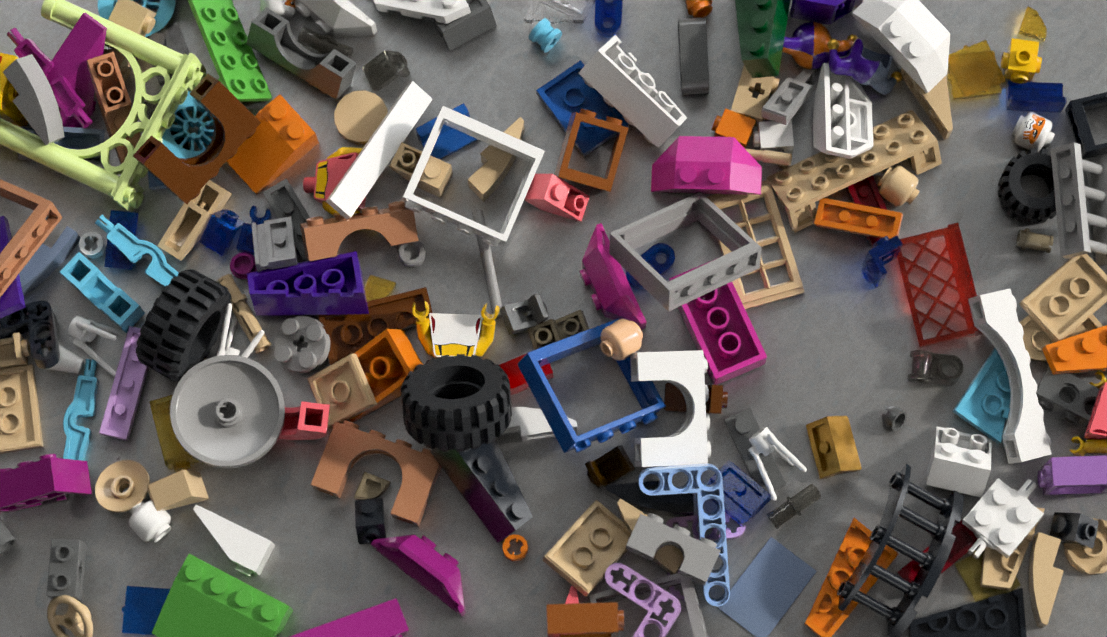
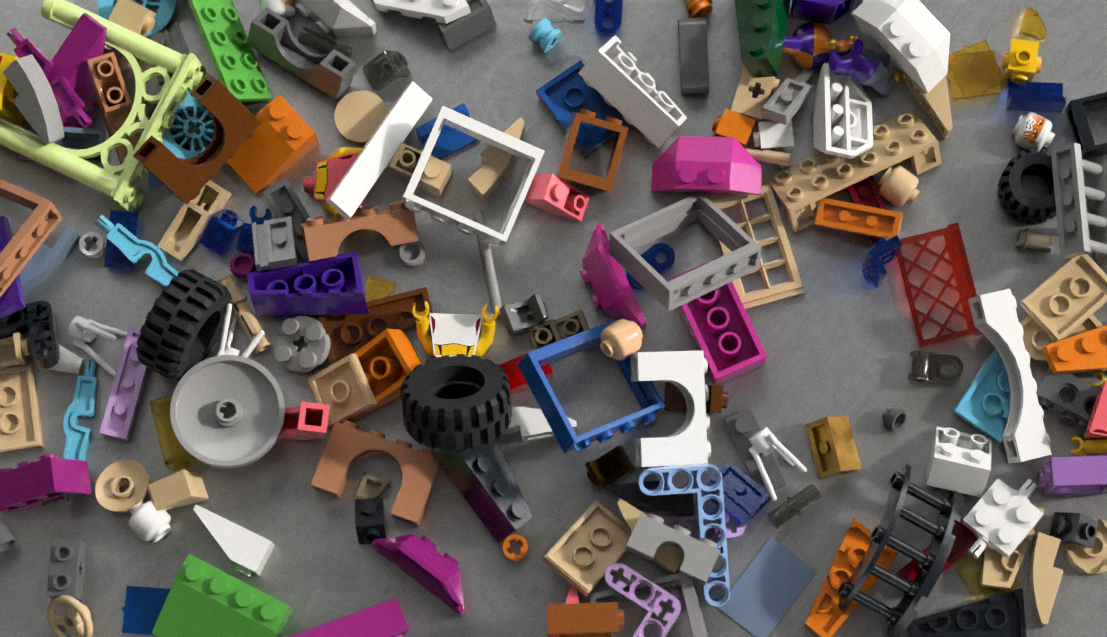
medium azure arch [60,252,145,333] -> none

